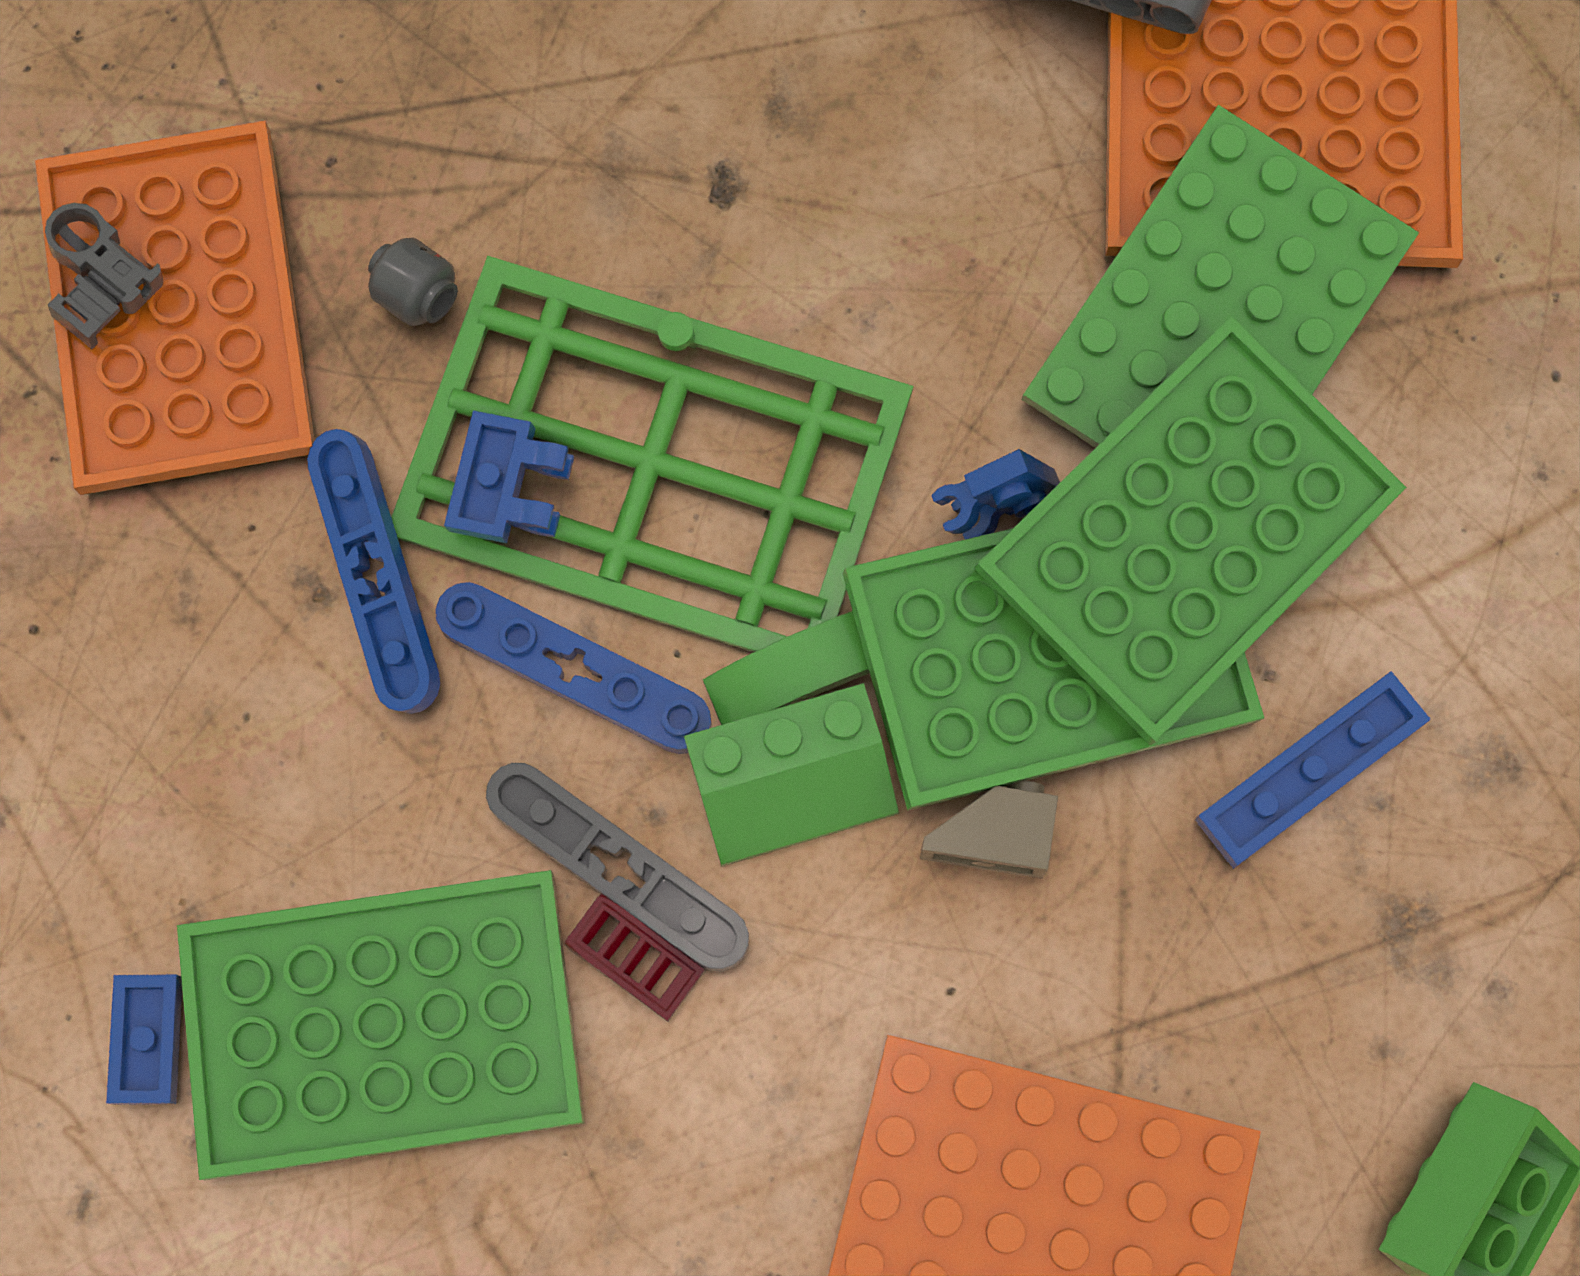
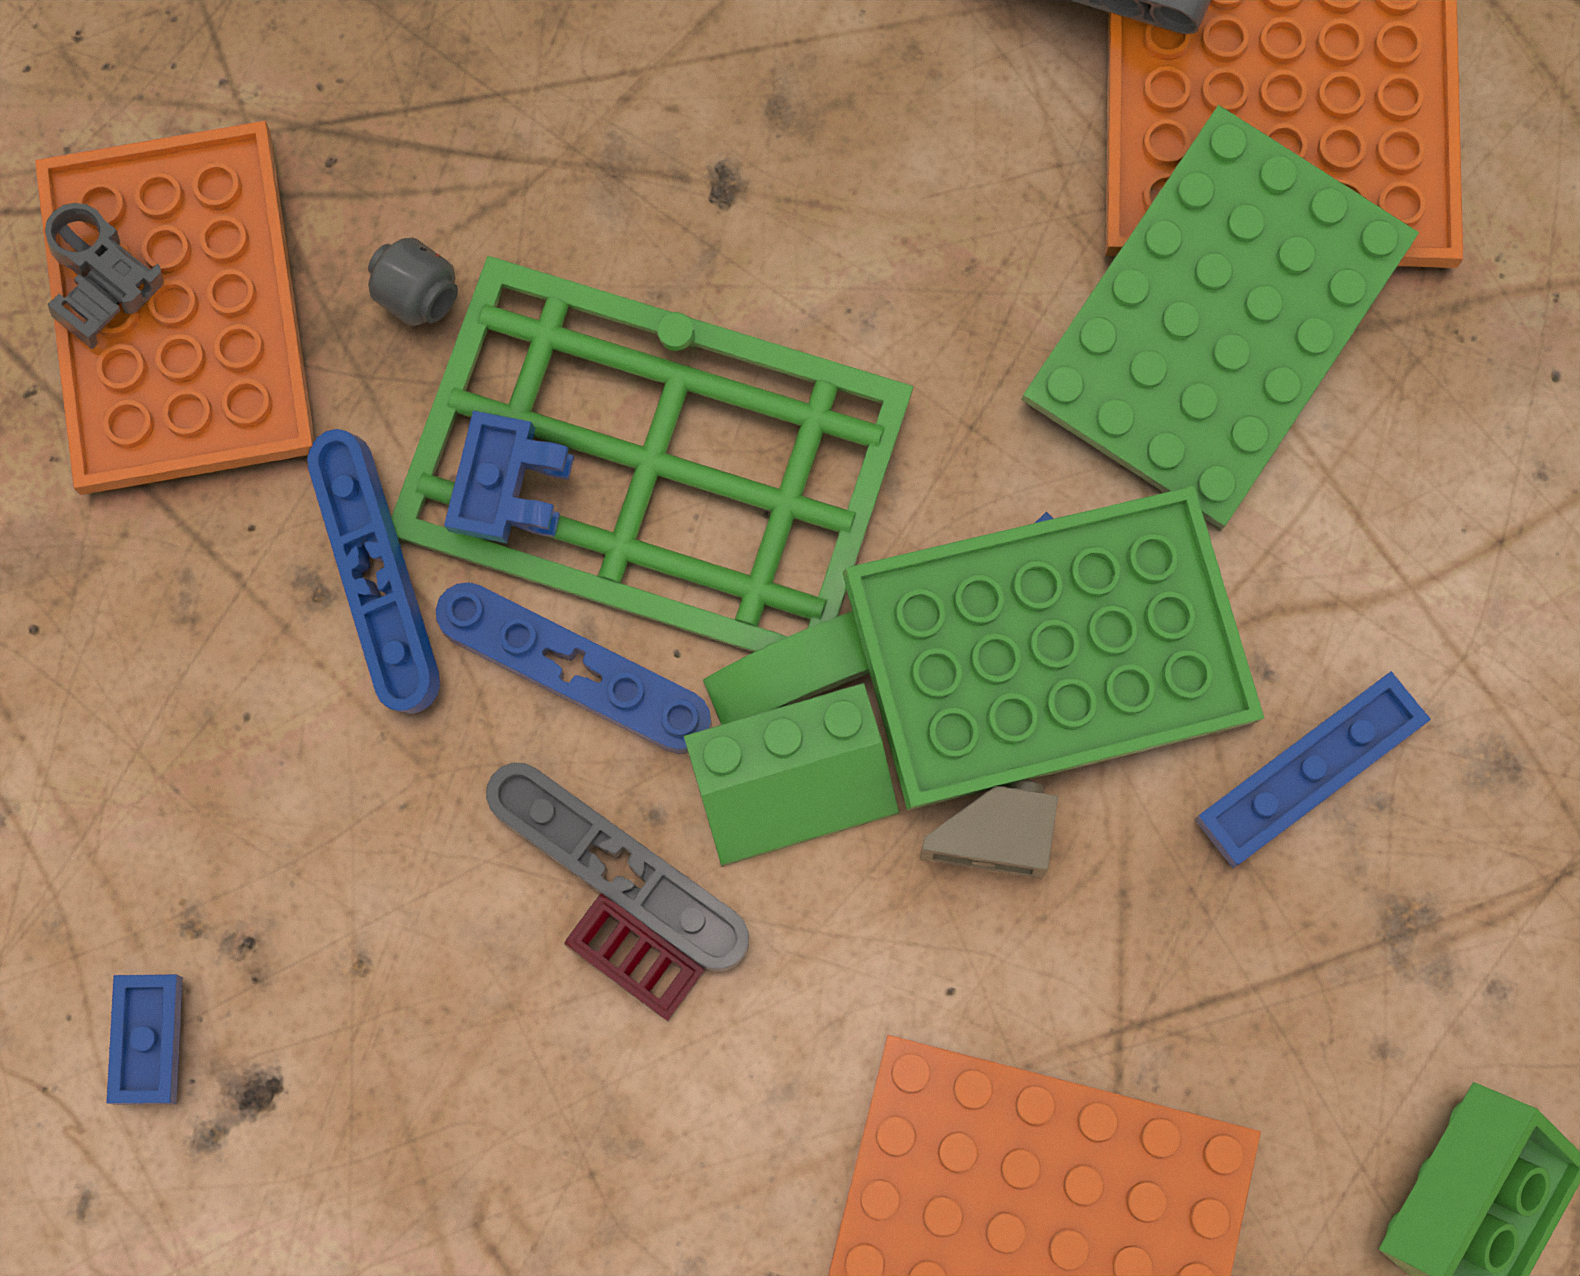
bright green plate [177,870,585,1181] -> none
blue plate [931,449,1060,539] -> none
bright green plate [974,315,1407,745] -> none

